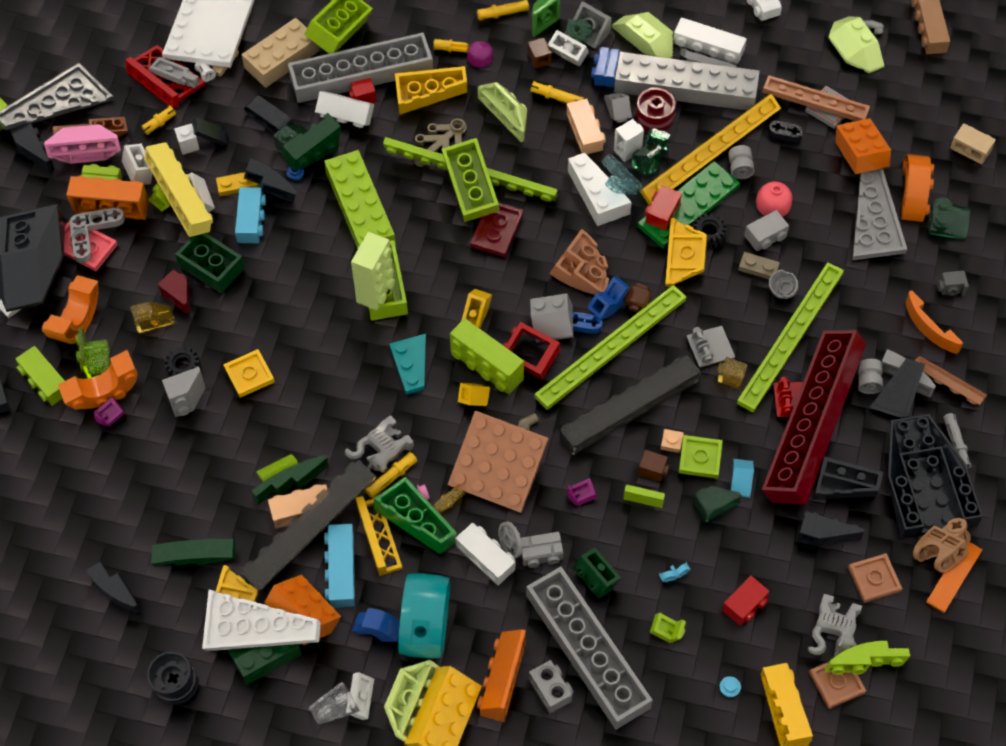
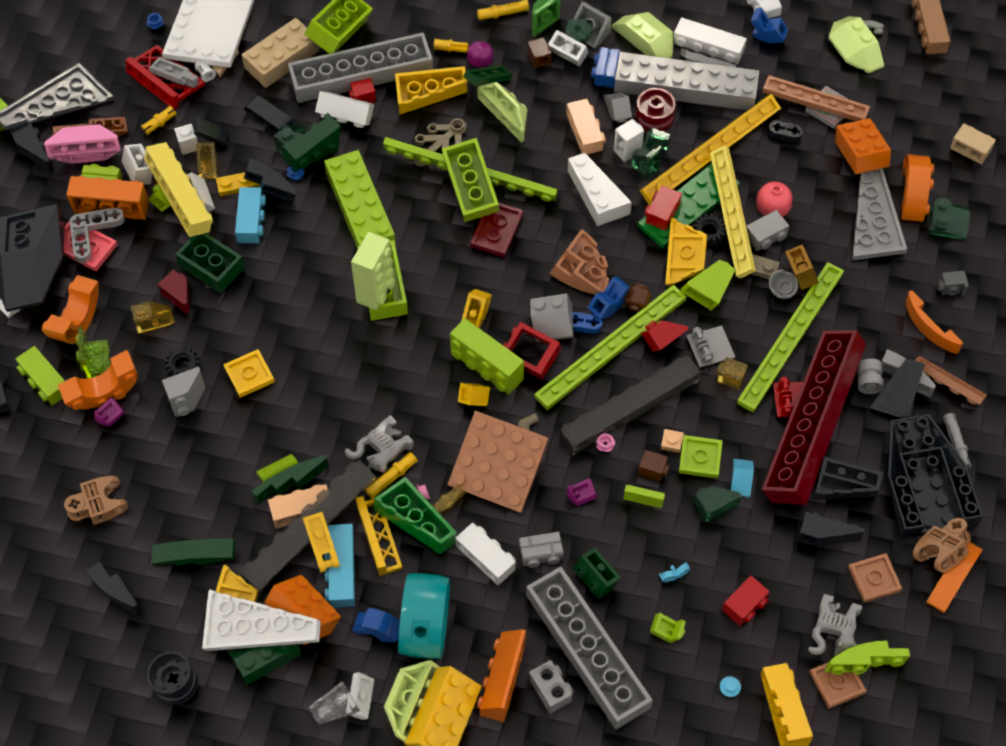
teal wing [390,334,426,395] -> none
light grey wheel [498,521,523,559] -> none
yellow pin [530,81,584,103] -> none
clear light blue beam [602,154,643,195] -> none
light grey wheel [728,145,755,179] -> none
none -> medium nougat piece [64,476,128,525]
none -> blue plate [147,13,164,29]
none -> clear yellow slope [196,142,218,179]
none -> yellow plate [303,512,340,573]
none -> dark green plate [463,65,513,86]
none -> bright pink plate [596,434,615,452]
none -> red slope [641,320,689,352]
none -> lime slope [680,260,736,310]
none -> light yellow plate [710,145,756,278]
none -> blue brick [751,7,788,43]
none -> pearl gold brick [785,244,819,290]

